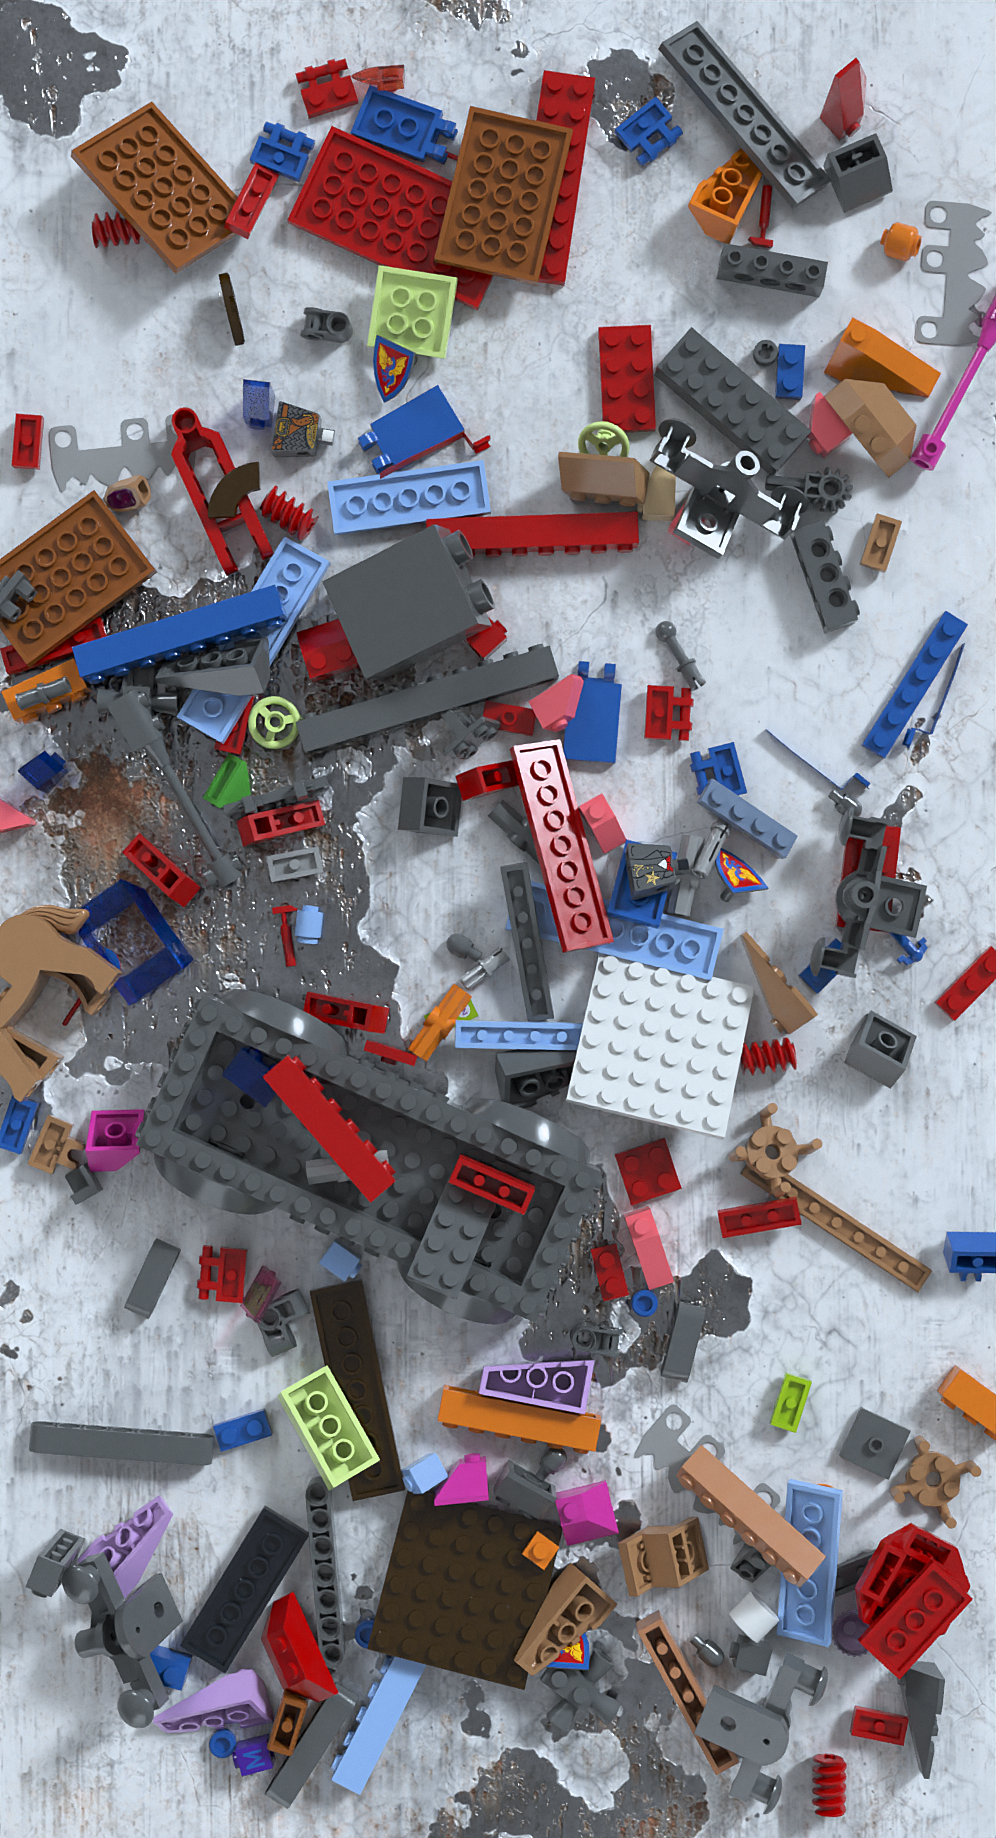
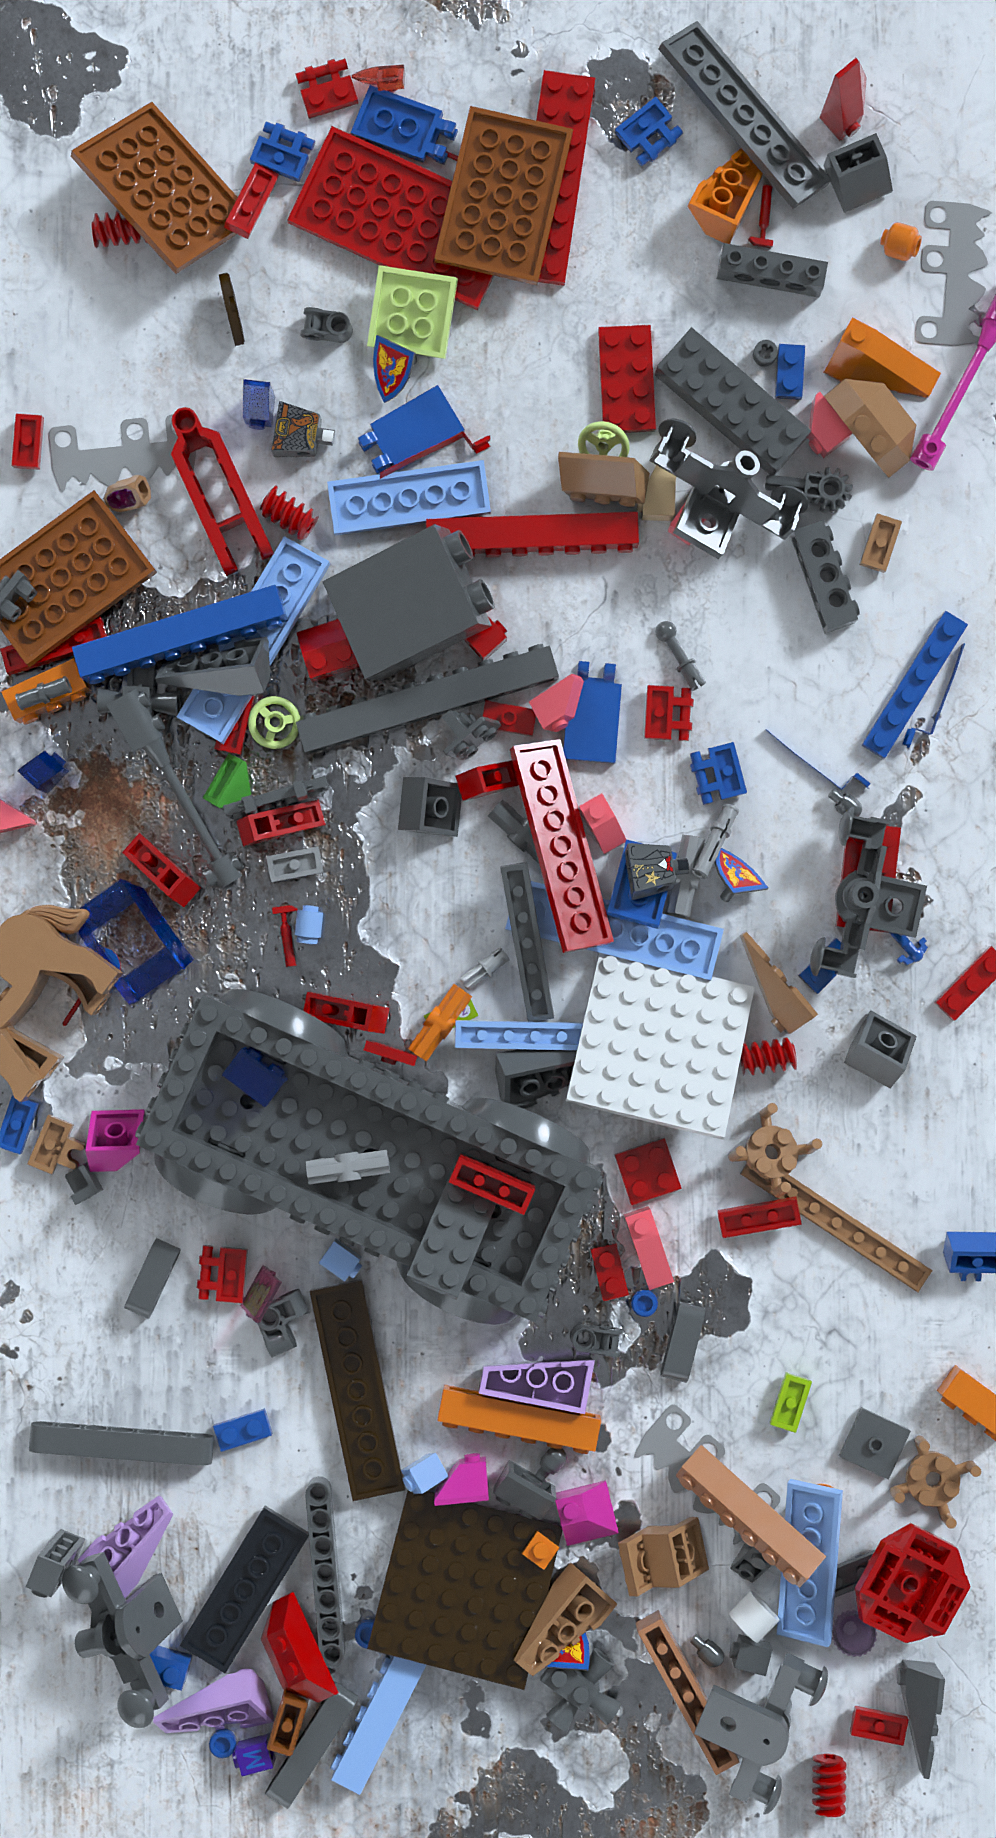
dark brown tile [208,462,261,519] -> none
red brick [263,1054,396,1203] -> none
yellowish green slope [277,1365,380,1491] -> none
dark grey cylinder [446,933,482,962] -> none
sand blue plate [697,779,798,859] -> none
red plate [858,1560,973,1680] -> none

